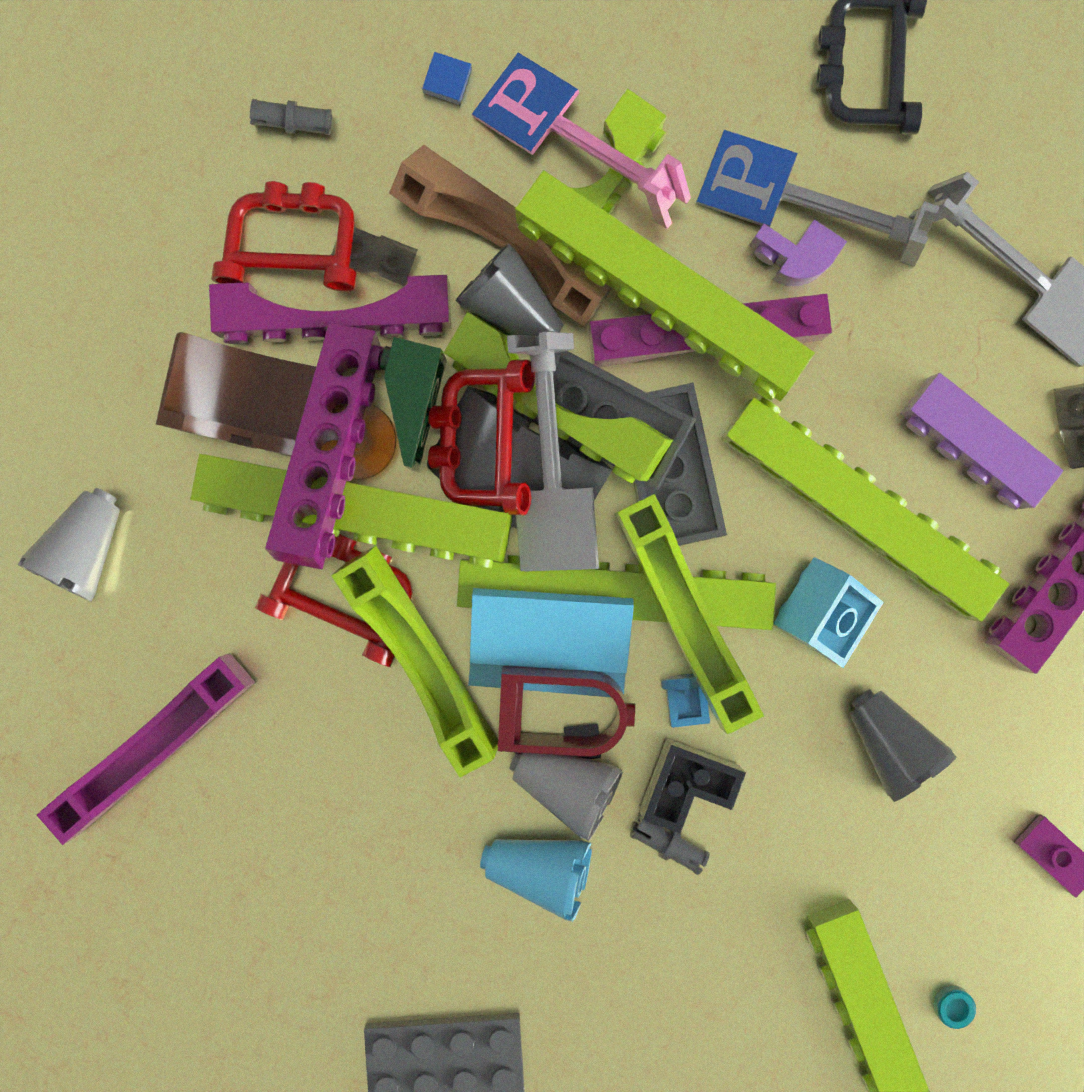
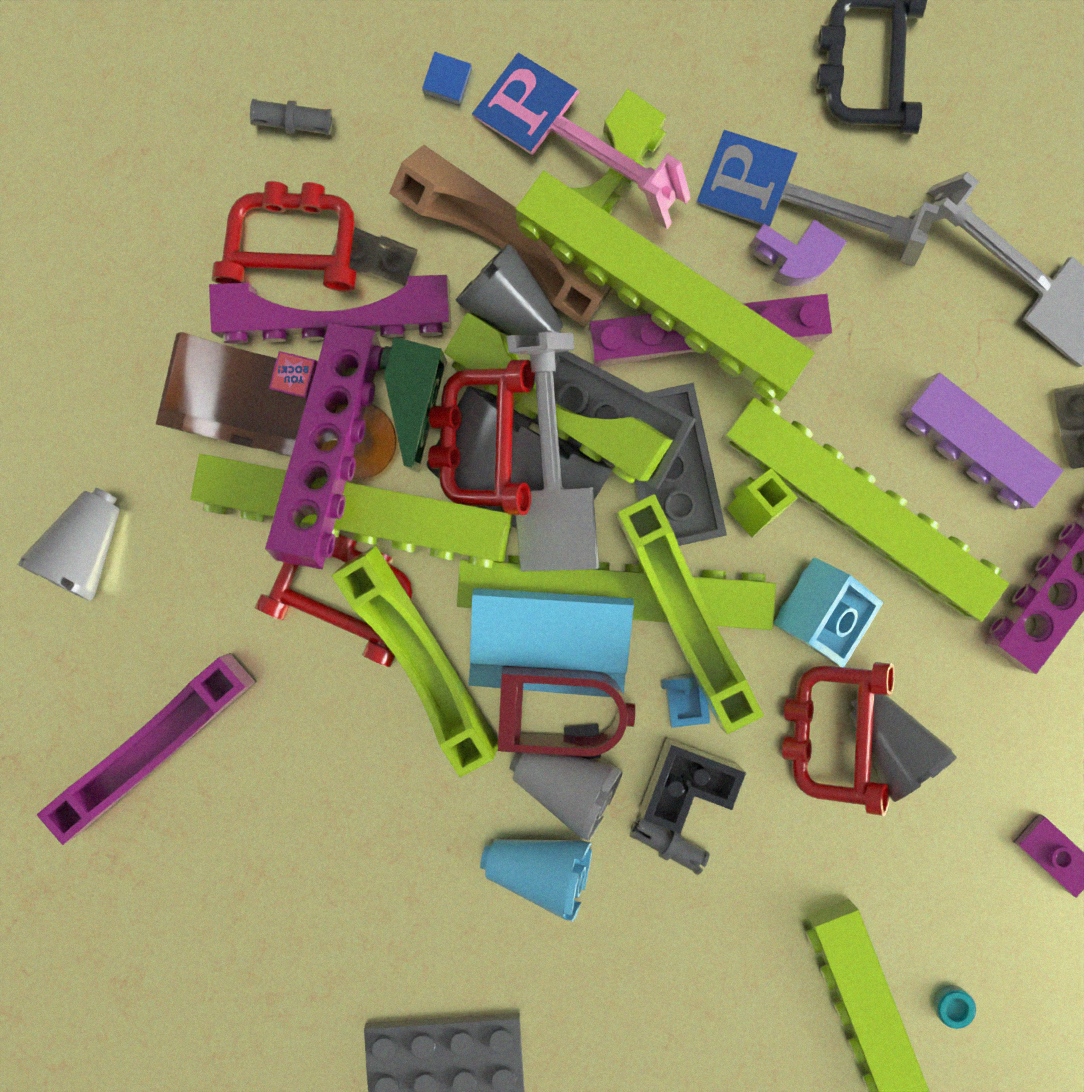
none -> tile [269,351,318,399]
none -> lime brick [726,468,798,537]
none -> red bar [782,662,895,816]

